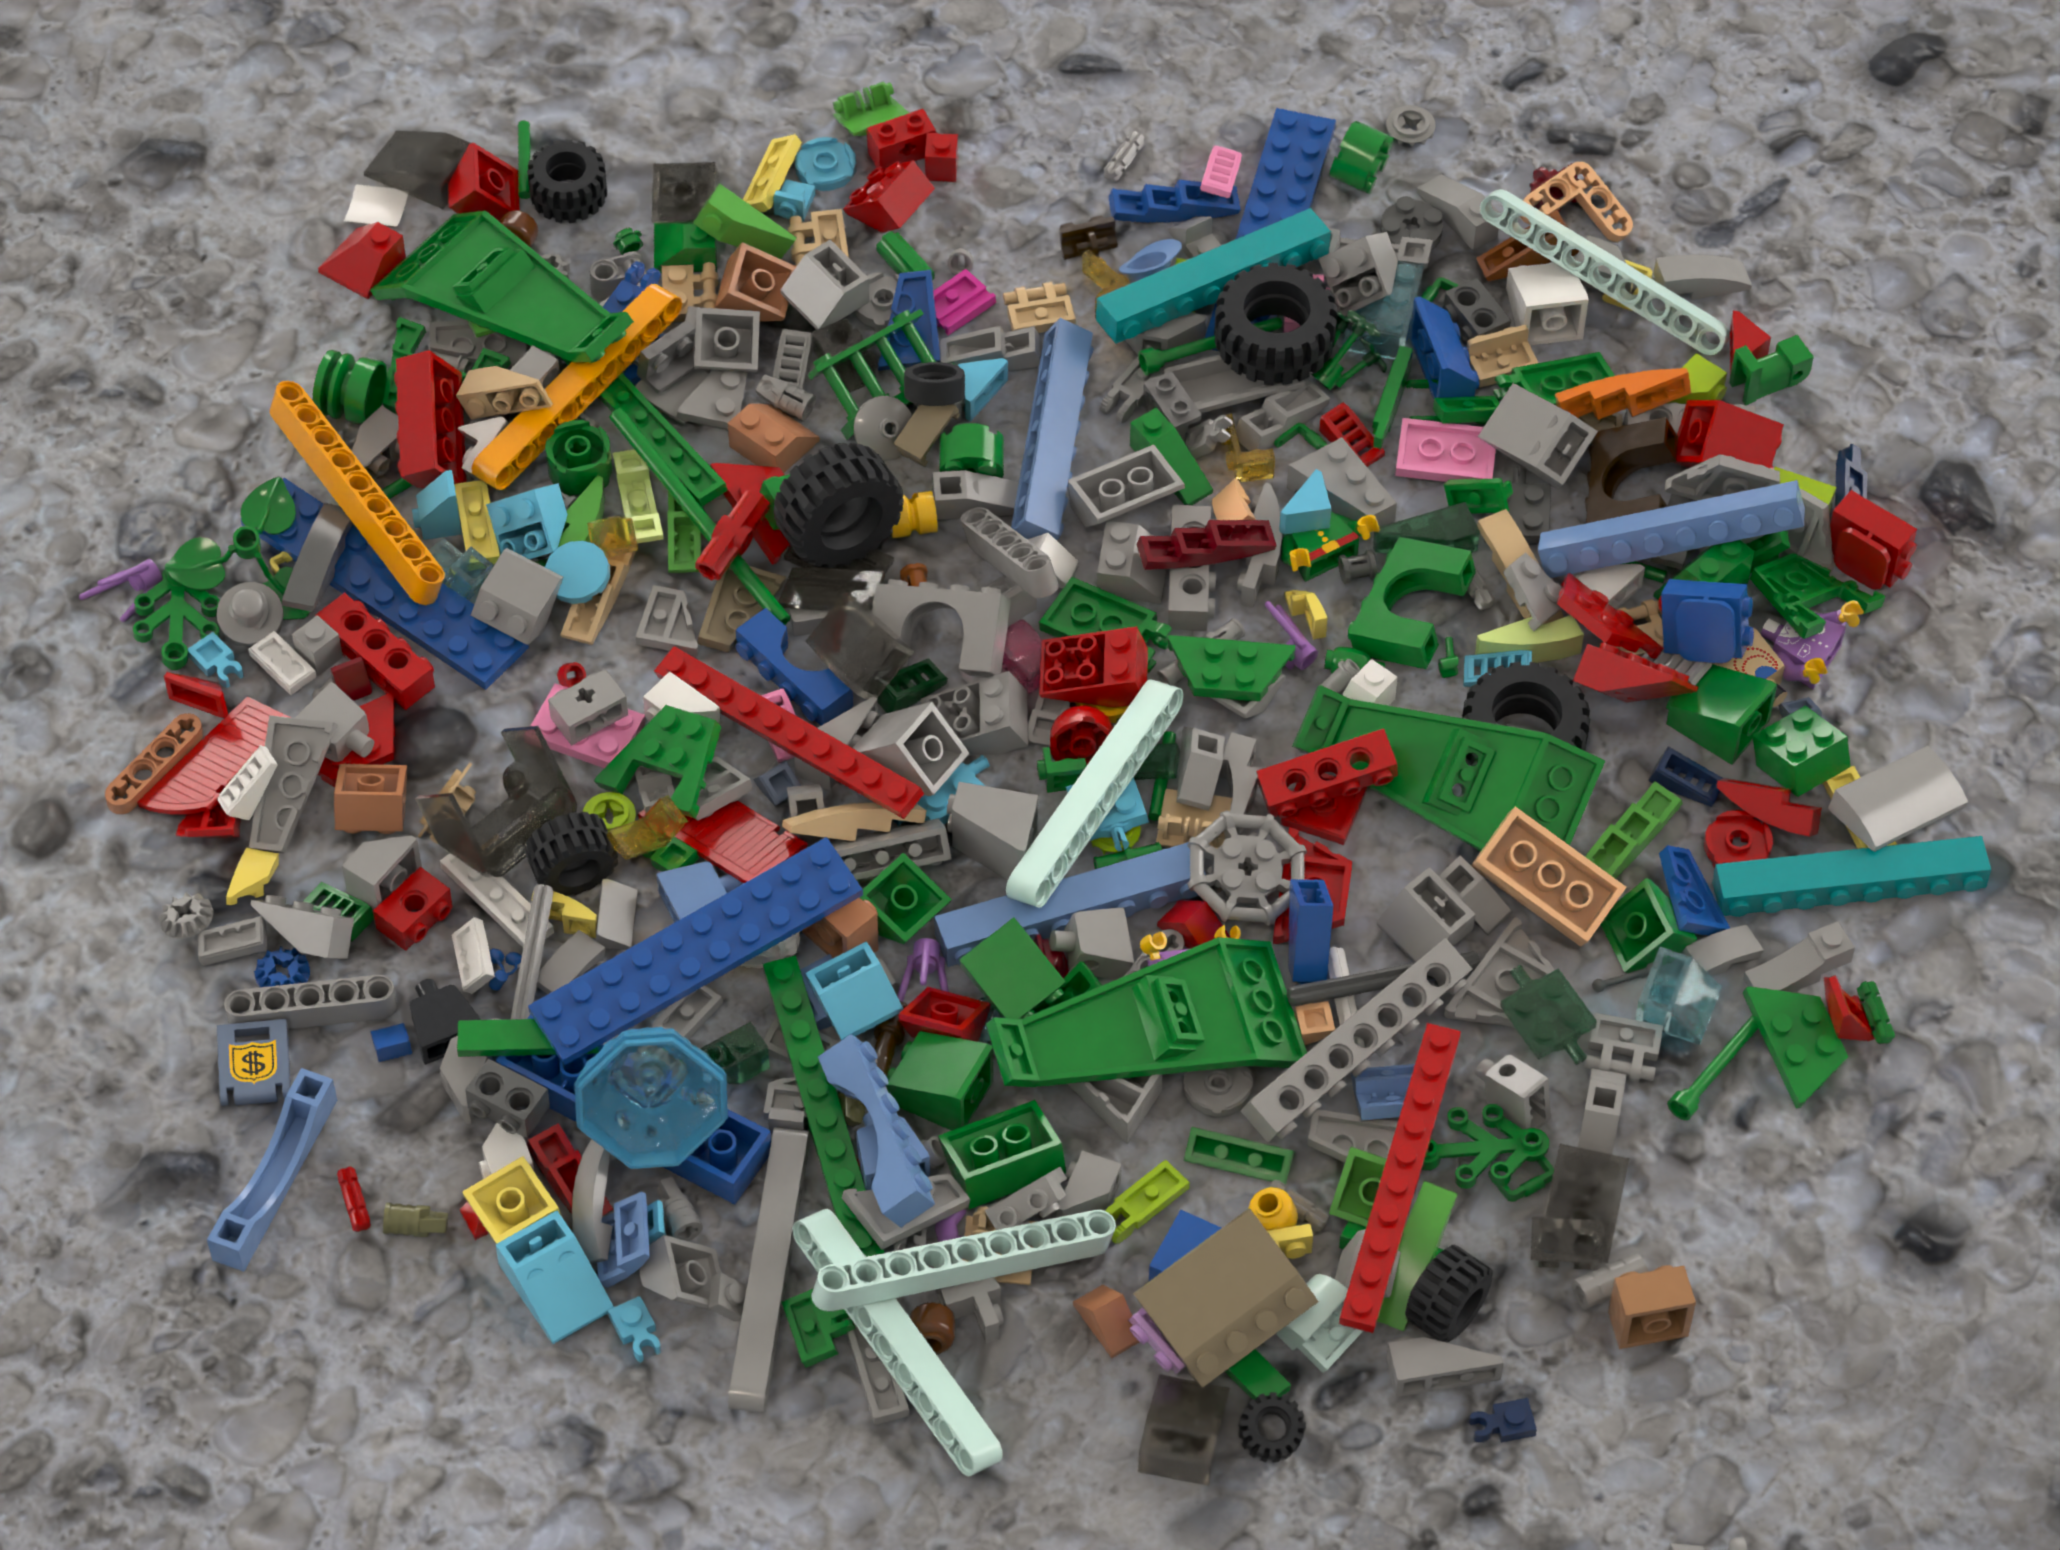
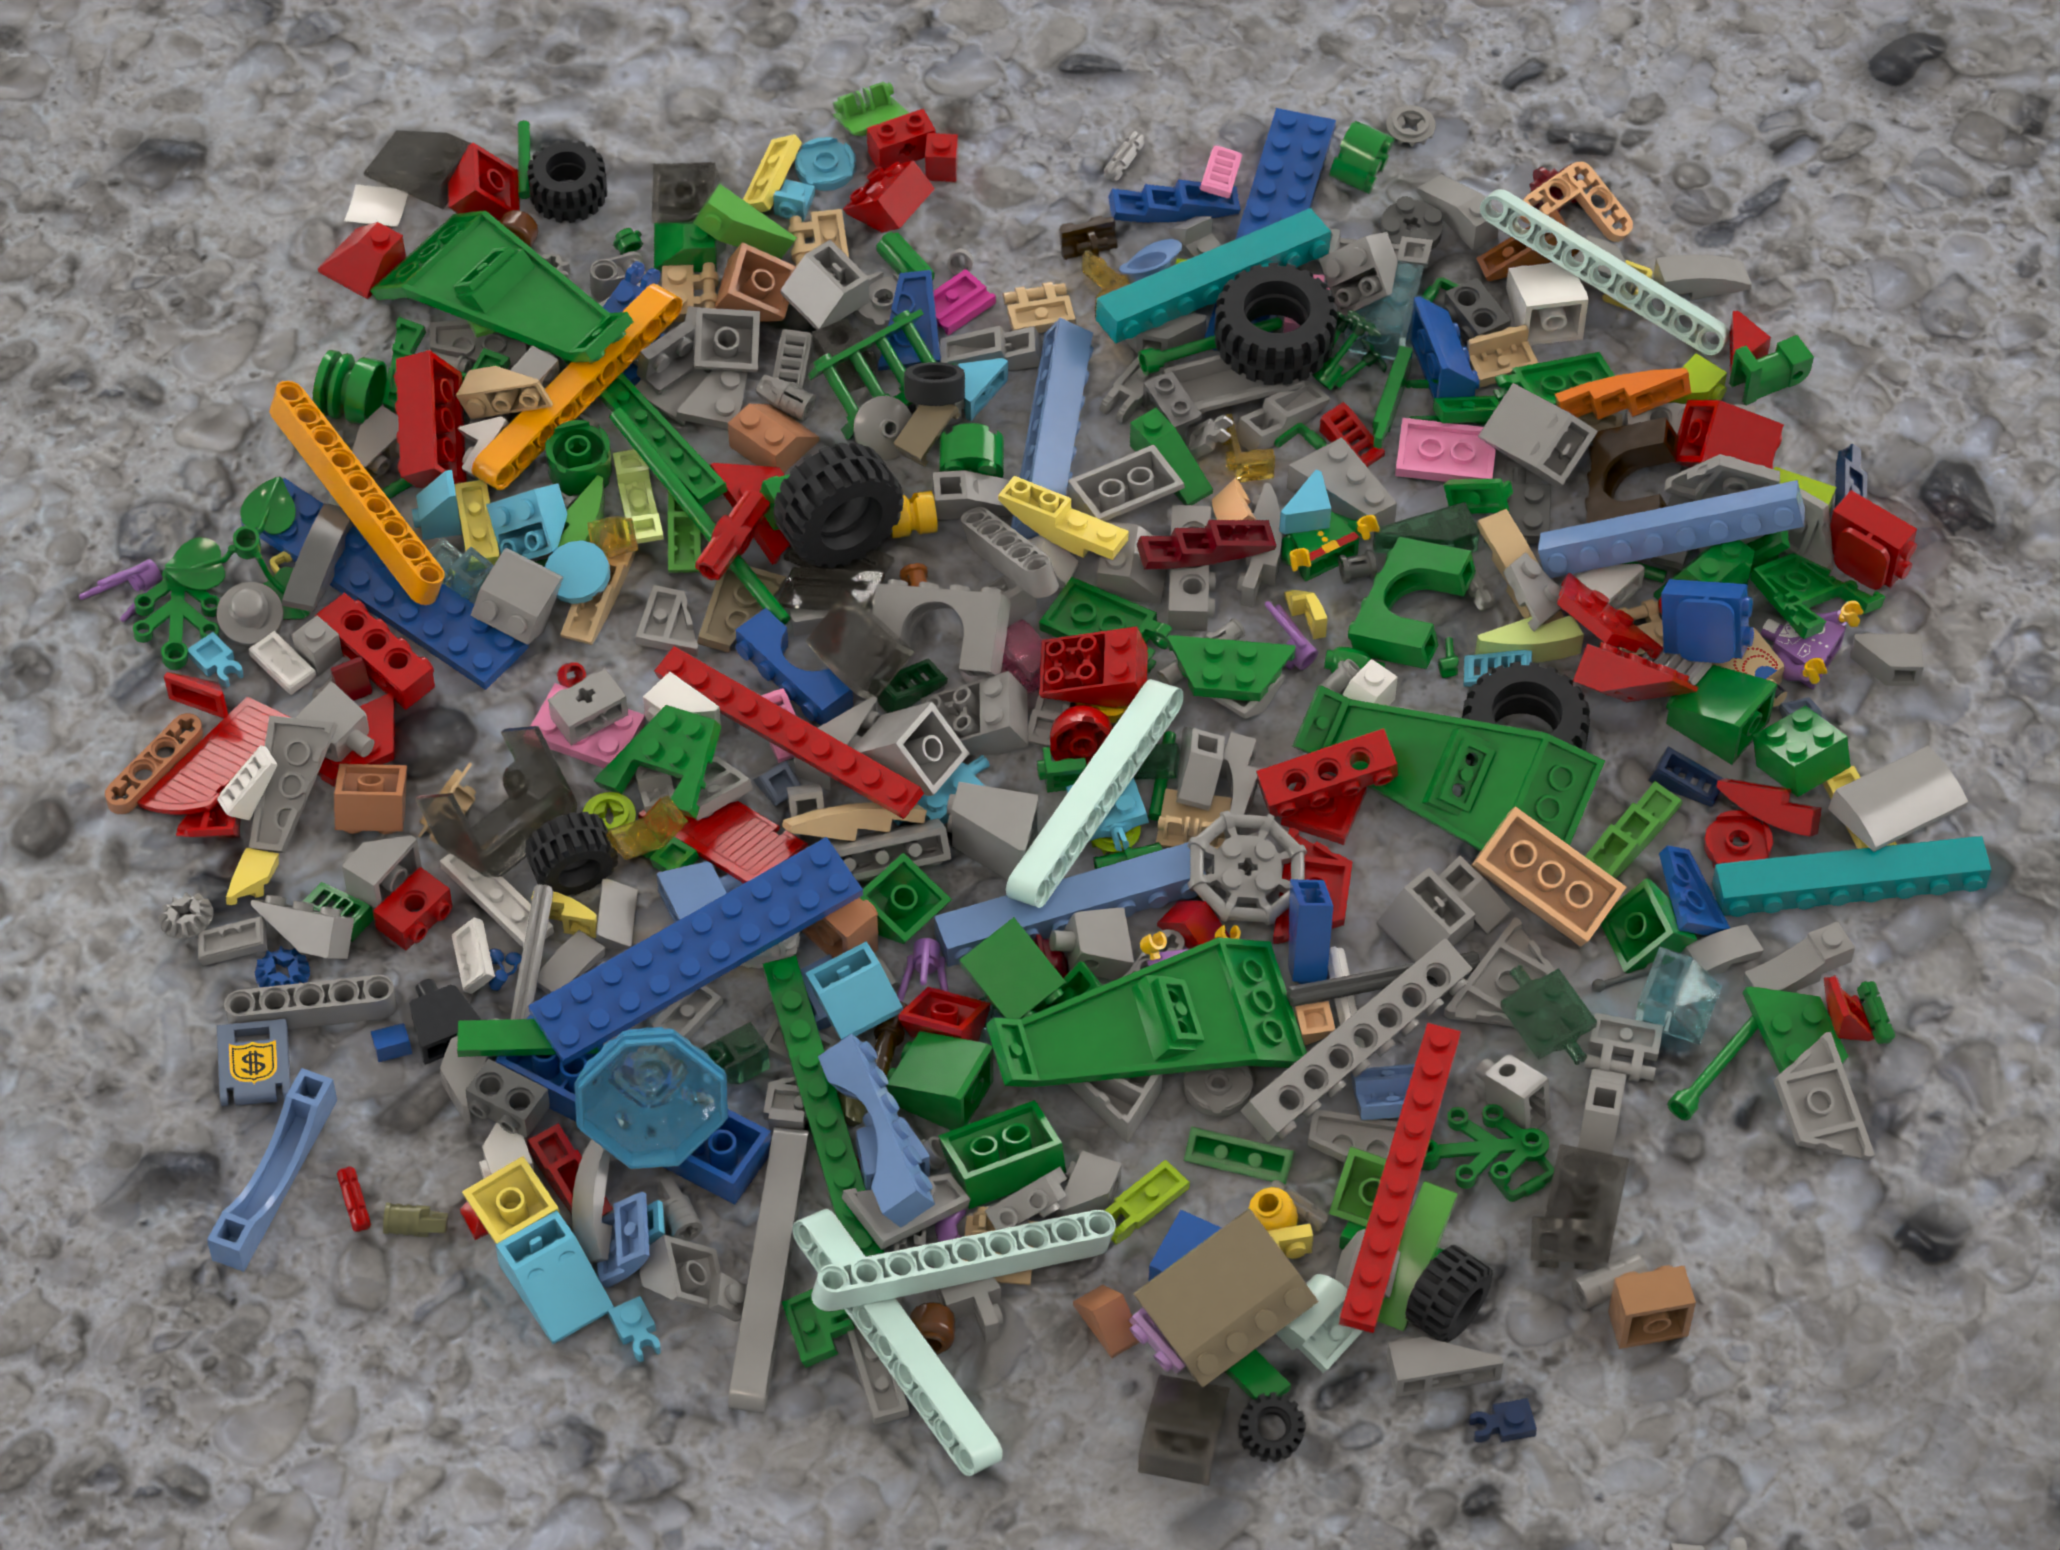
none -> light yellow slope [998,476,1129,560]
none -> light grey wing [1774,1031,1875,1161]
none -> light grey slope [1850,632,1924,686]

